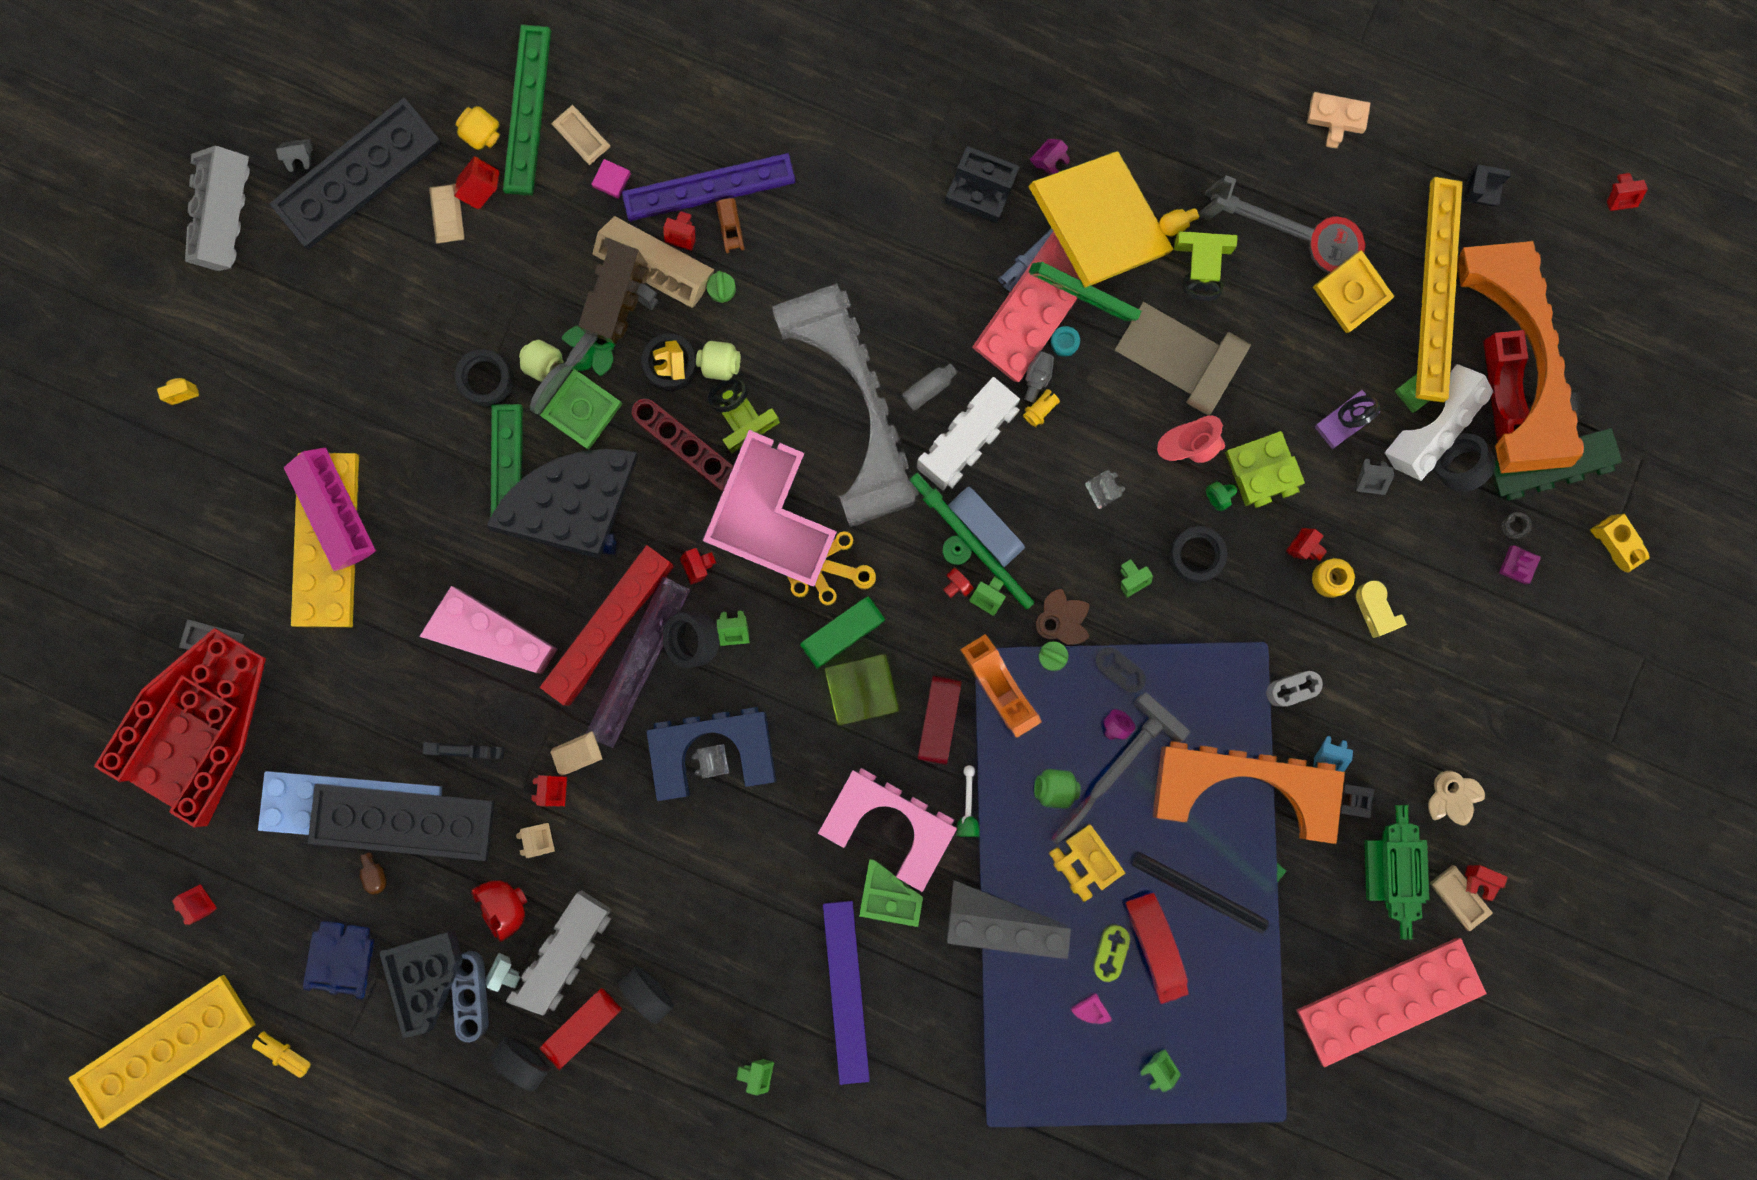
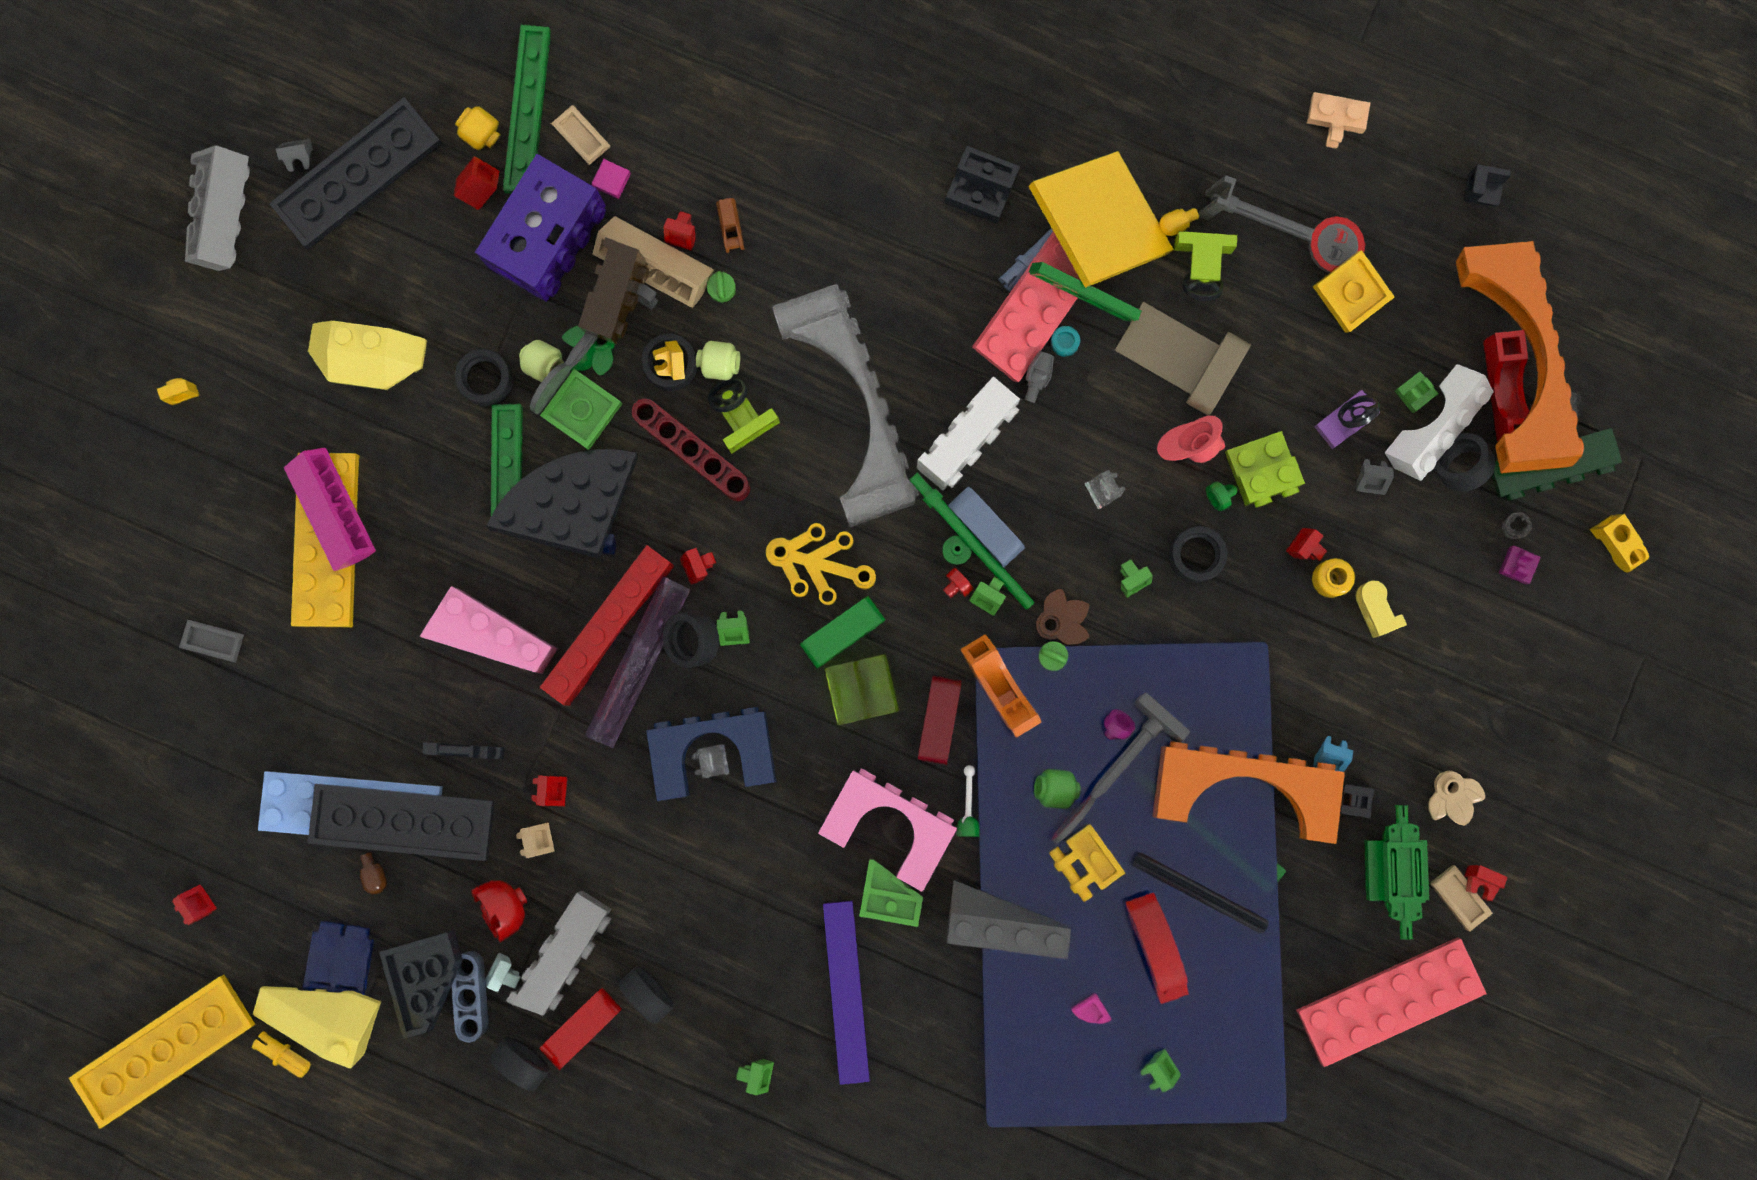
red wedge [94,628,266,827] -> none
tan tile [429,184,465,243] -> none
tan tile [551,731,602,776] -> none
dark purple tile [622,153,796,222] -> none
bright pink piece [703,430,836,587] -> none
clear cylinder [902,364,957,411] -> none
yellow pin [1023,389,1060,427] -> none
magenta tile [1030,139,1070,175] -> none
lime beam [1093,924,1130,982] -> none
black beam [1094,648,1146,693] -> none
light grey beam [1266,671,1323,707] -> none
yellow plate [1415,177,1462,403] -> none
red tile [1607,173,1648,211] -> none
none -> light yellow wedge [252,986,381,1069]
none -> light yellow wedge [308,321,427,390]
none -> dark purple piece [475,154,606,302]

